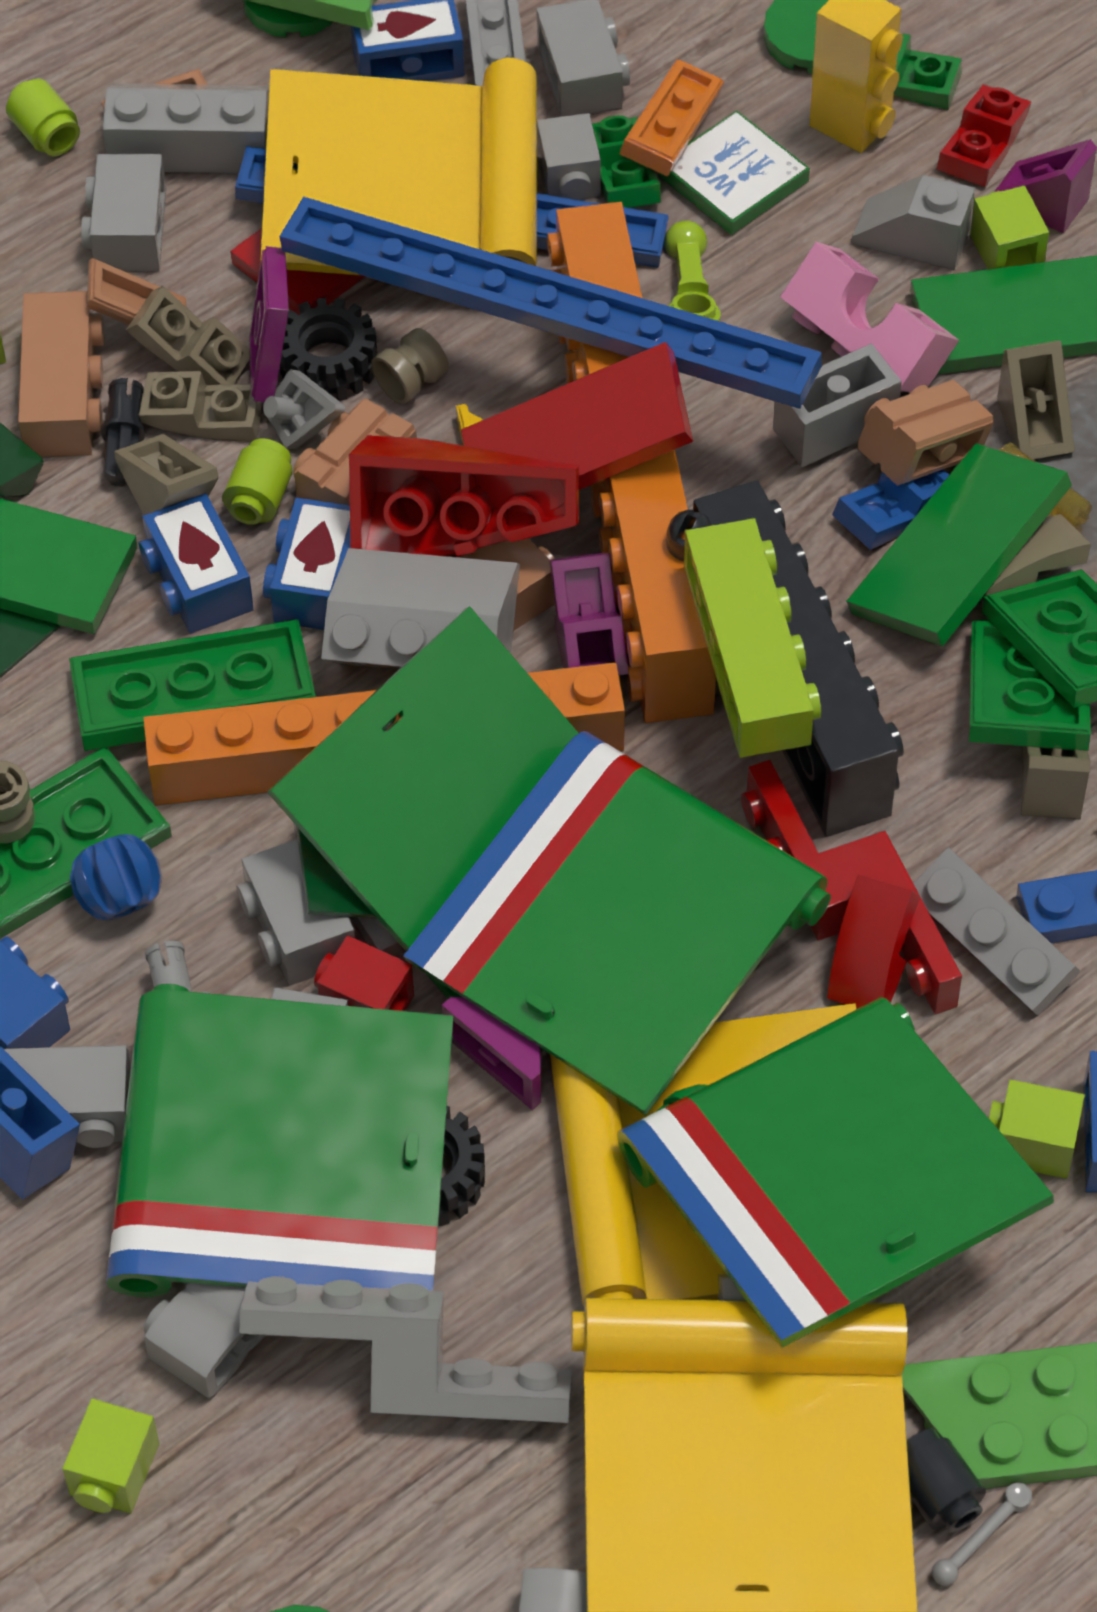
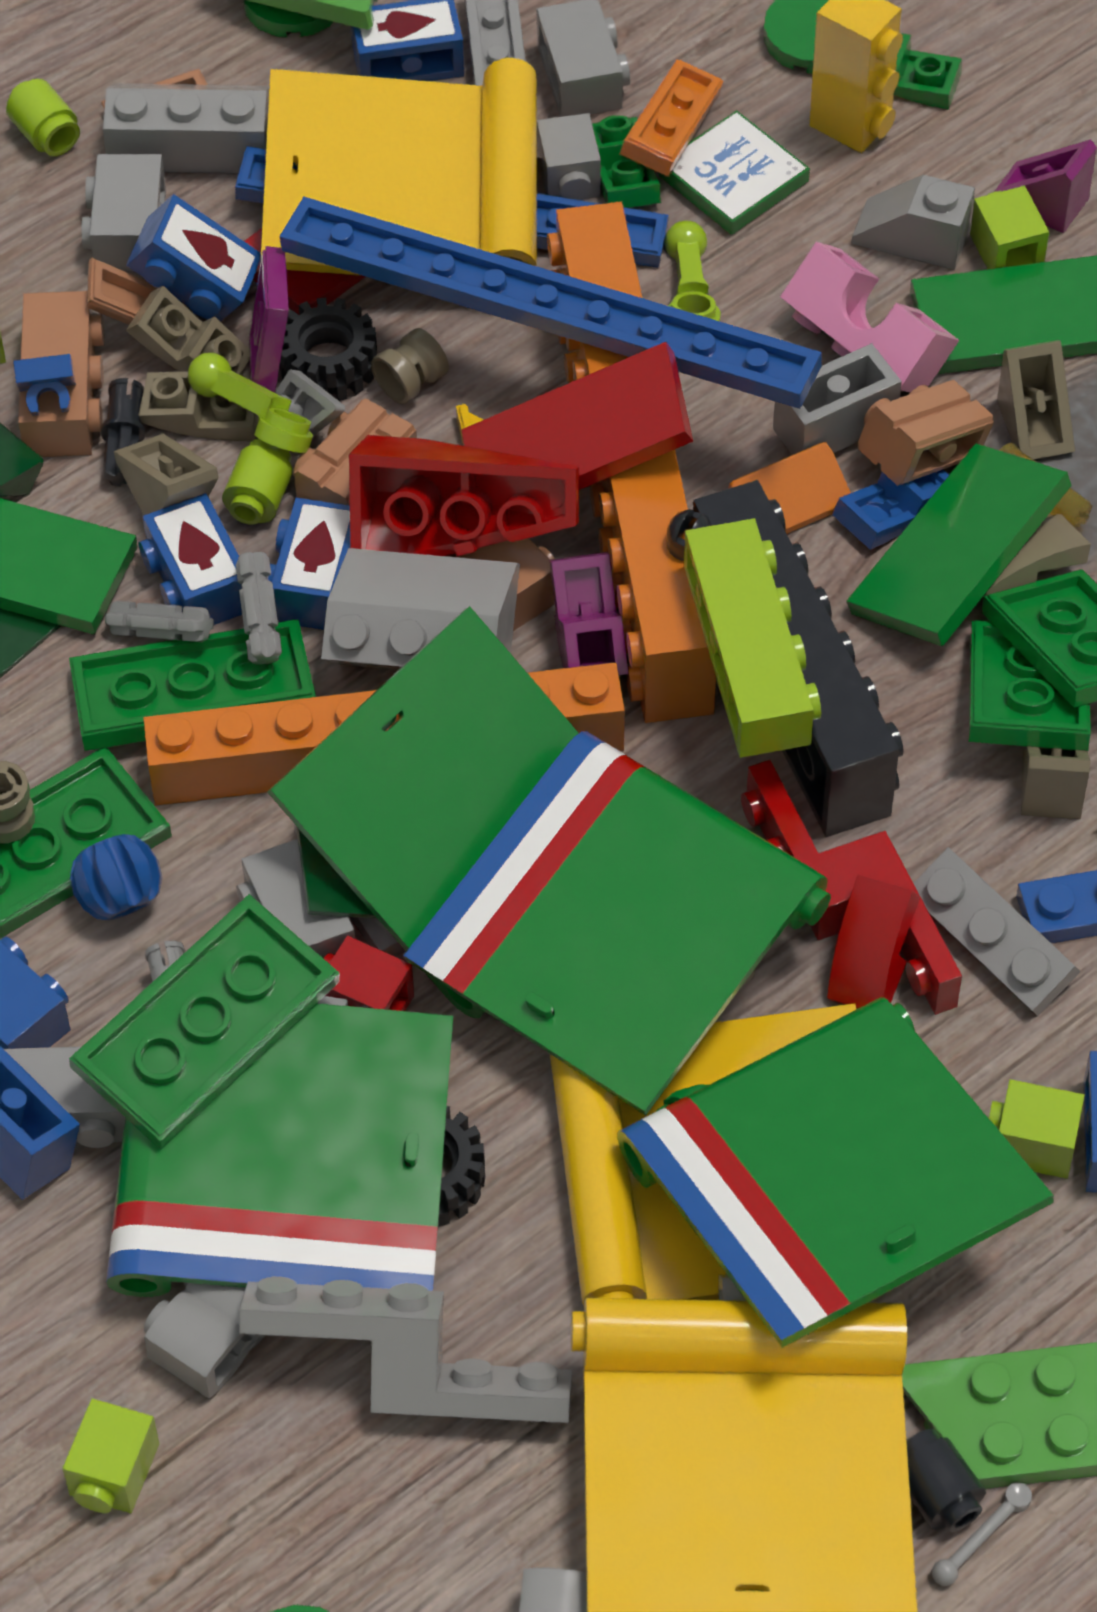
magenta slope [442,997,541,1111] -> none
red slope [936,84,1031,187] -> none
none -> blue tile [13,354,76,416]
none -> green tile [69,894,340,1149]
none -> light grey axle [105,601,214,642]
none -> blue brick [126,194,261,322]
none -> lime piece [188,352,313,453]
none -> light grey axle [236,552,282,664]
none -> orange slope [728,442,851,534]

